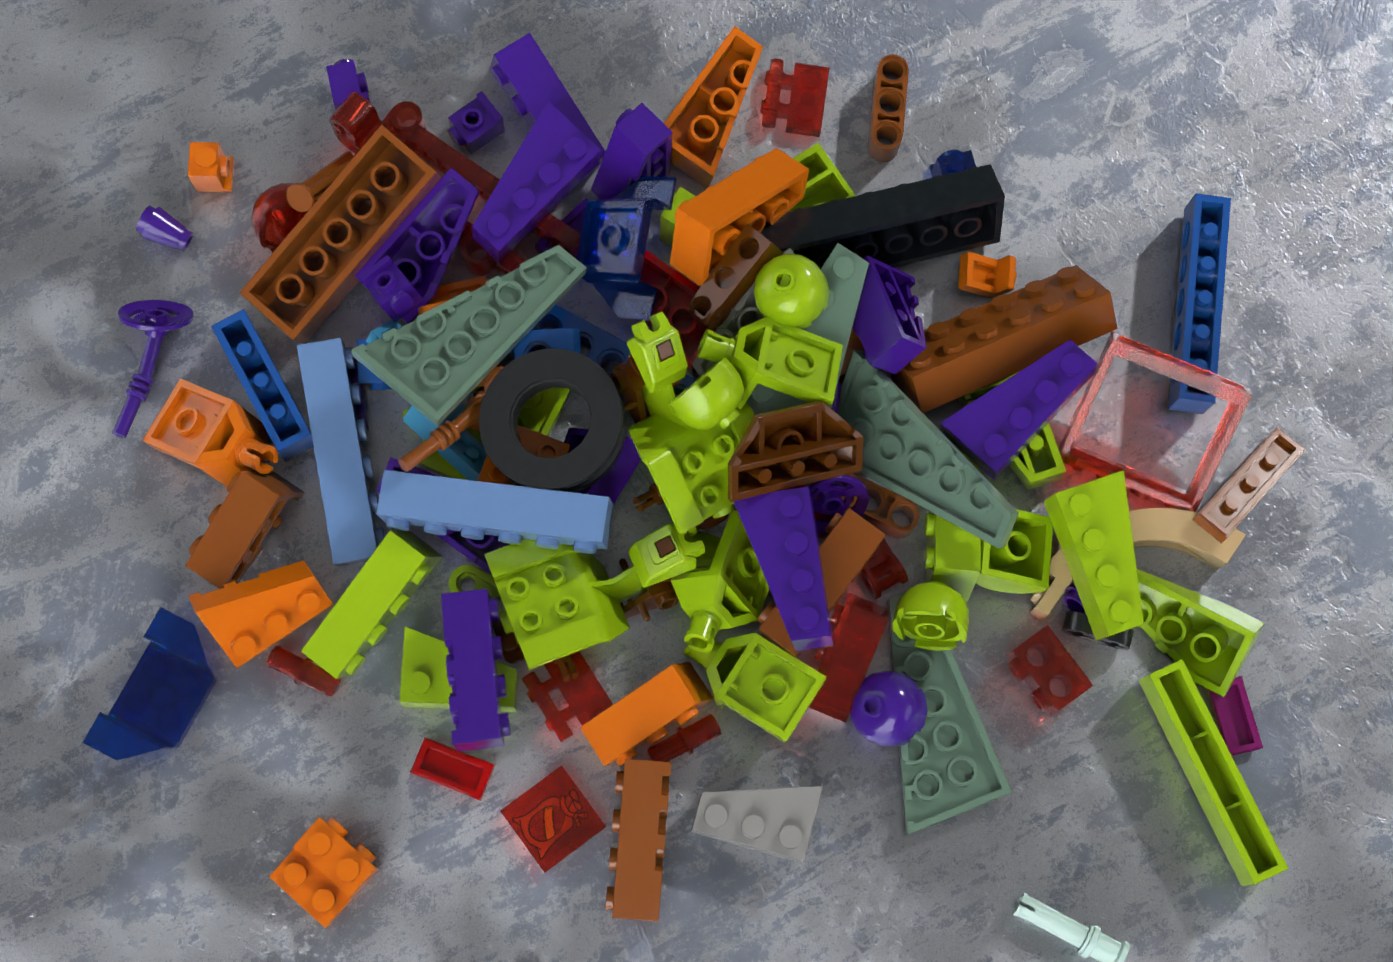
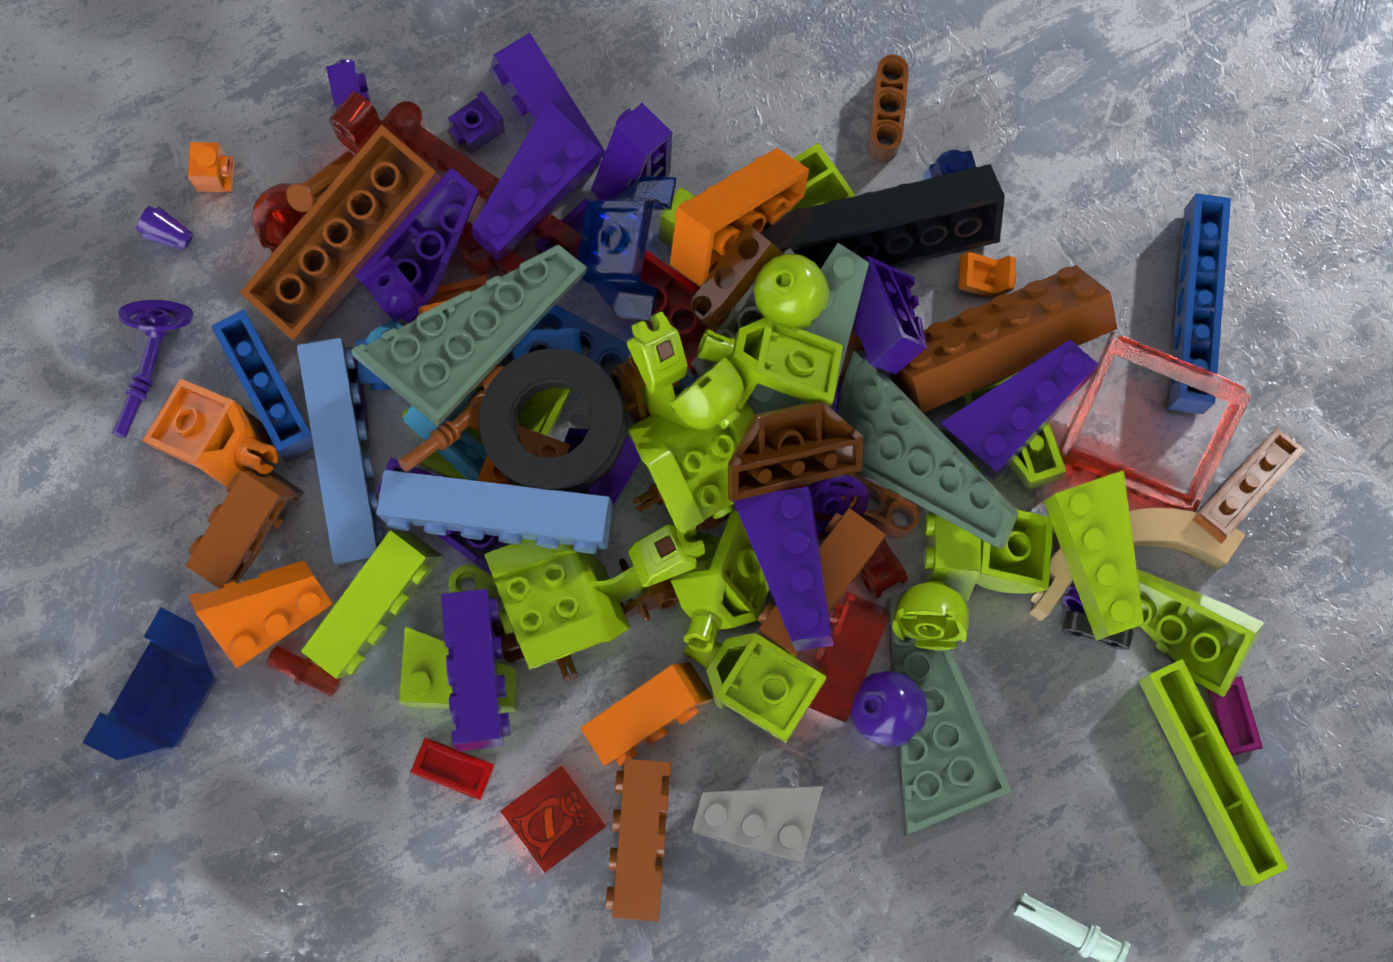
orange plate [269,817,380,928] -> none
clear red plate [522,651,613,743] -> none
clear red axle [647,713,722,762] -> none
orange wedge [664,26,763,188] -> none
clear red plate [760,58,830,137] -> none
clear red brick [1006,625,1094,716] -> none

